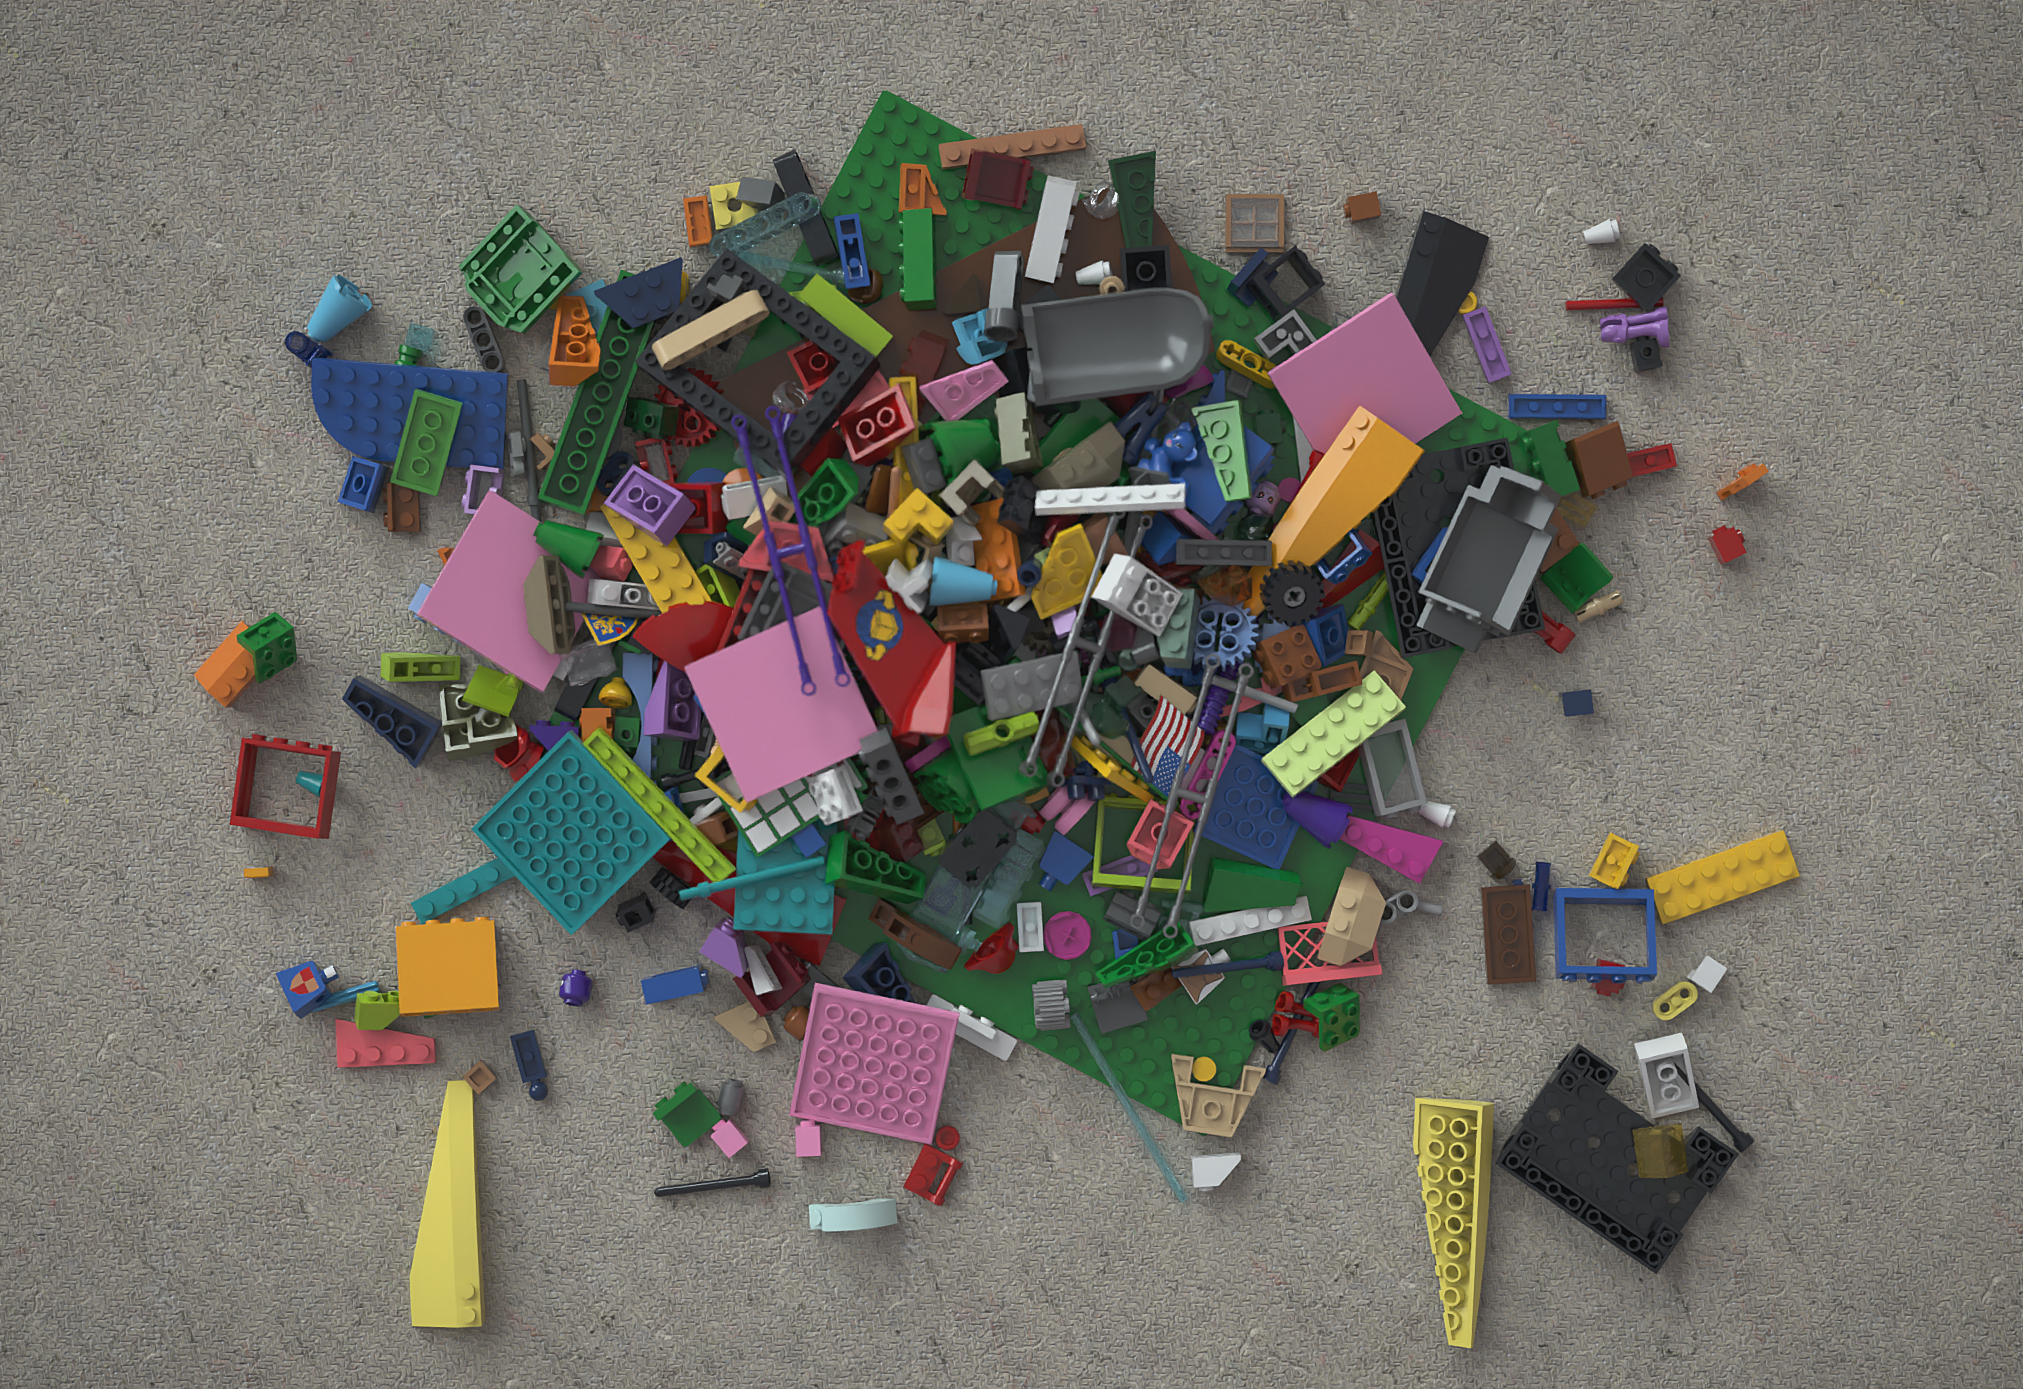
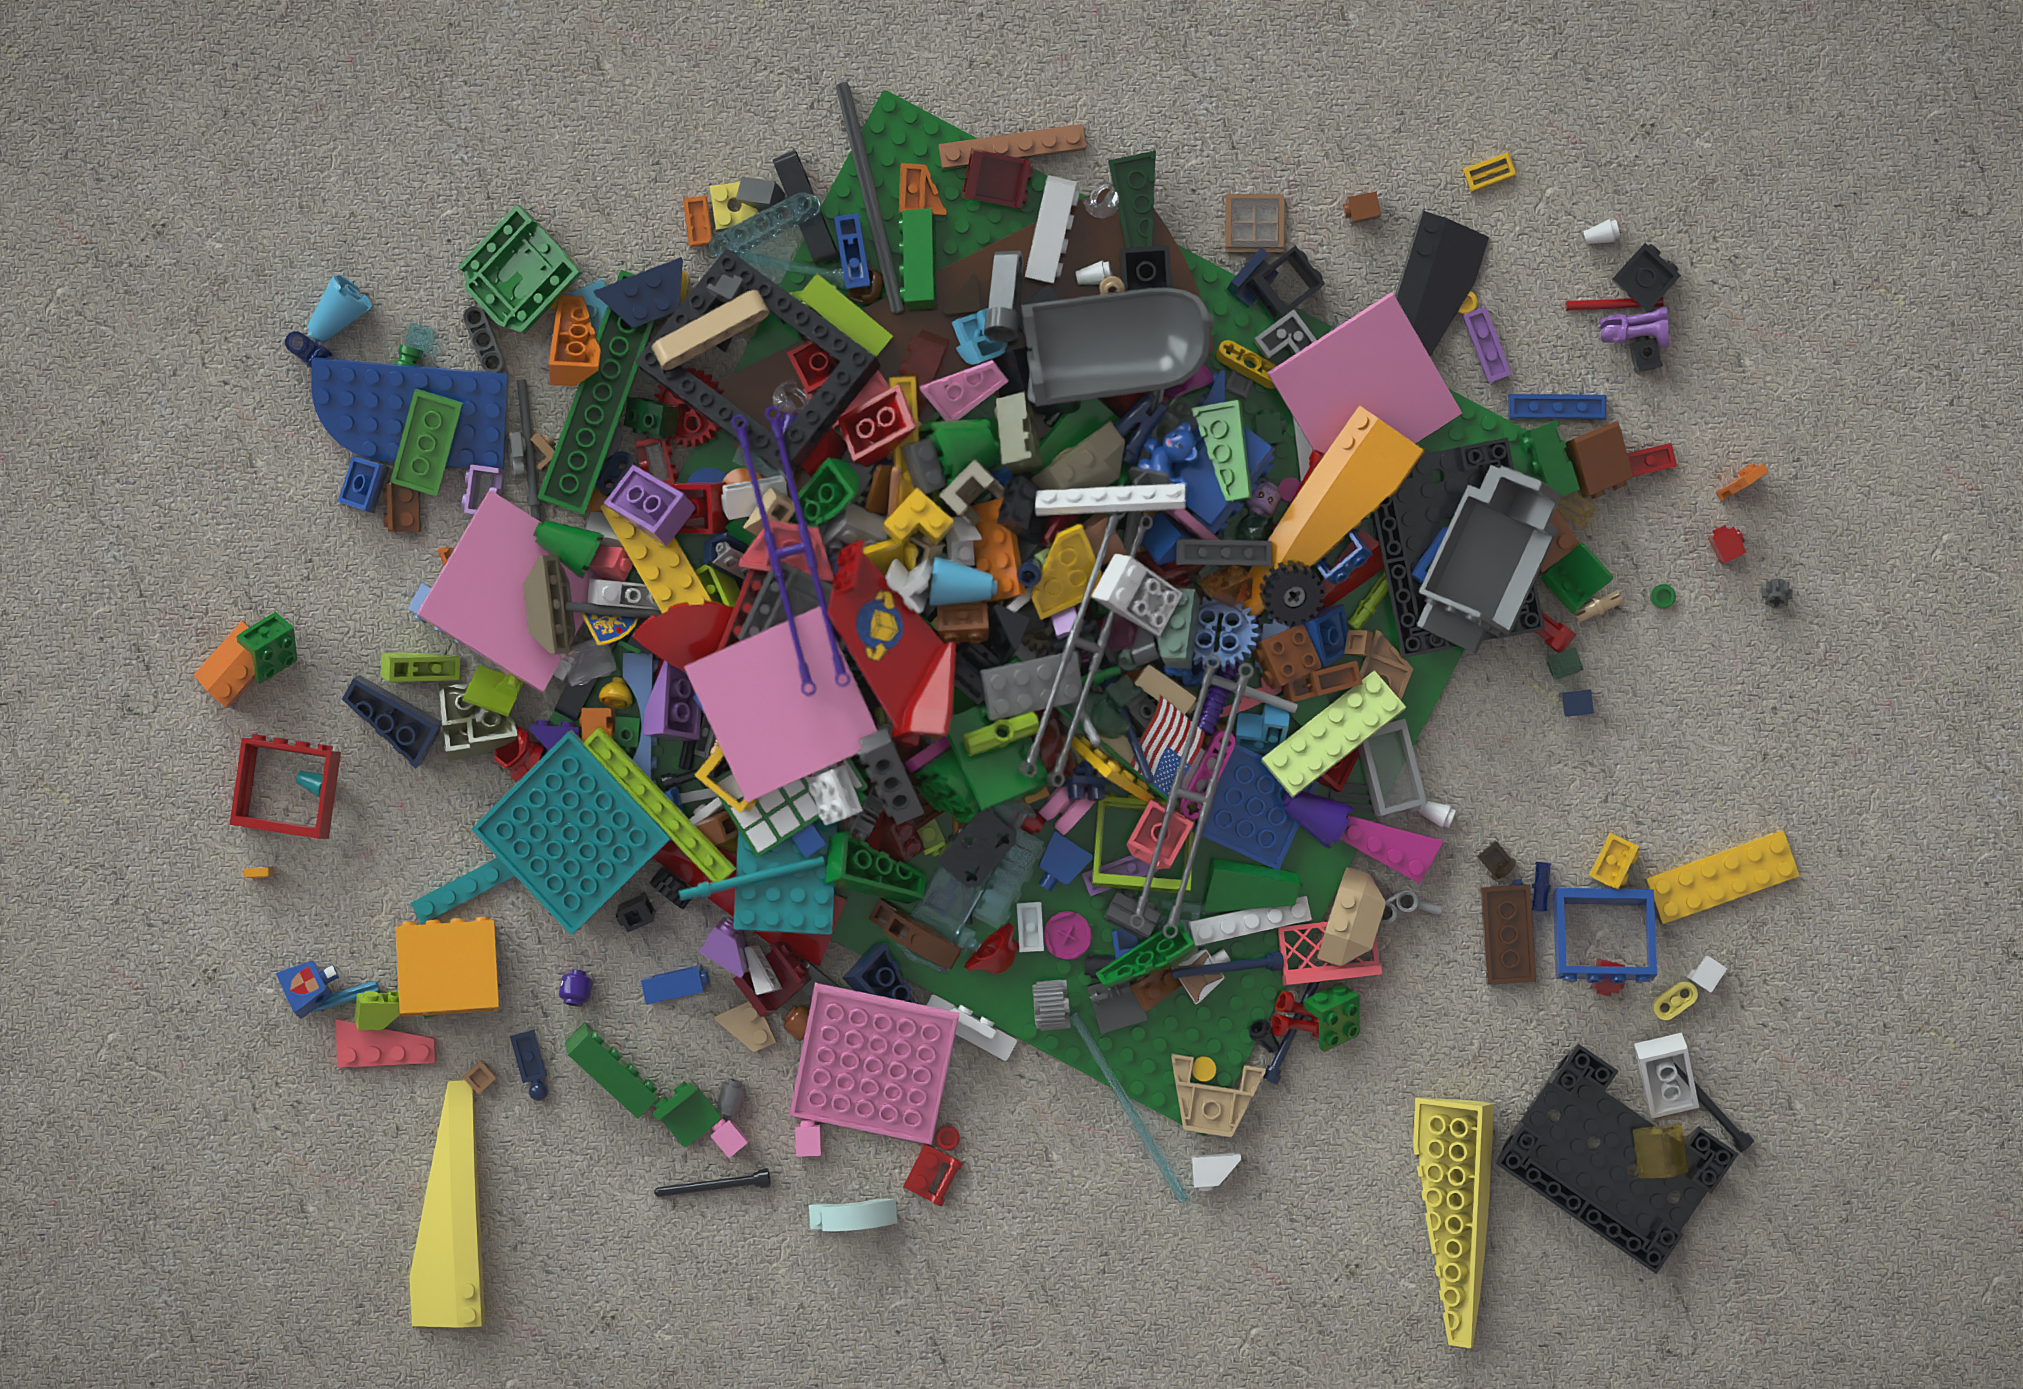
none -> green wedge [564,1022,658,1119]
none -> dark grey axle [836,82,905,315]
none -> black brick [1084,954,1115,979]
none -> yellow tile [1462,152,1517,193]
none -> clear green panel [1545,648,1584,680]
none -> green tile [1650,584,1676,609]
none -> dark grey gear [1762,579,1793,609]

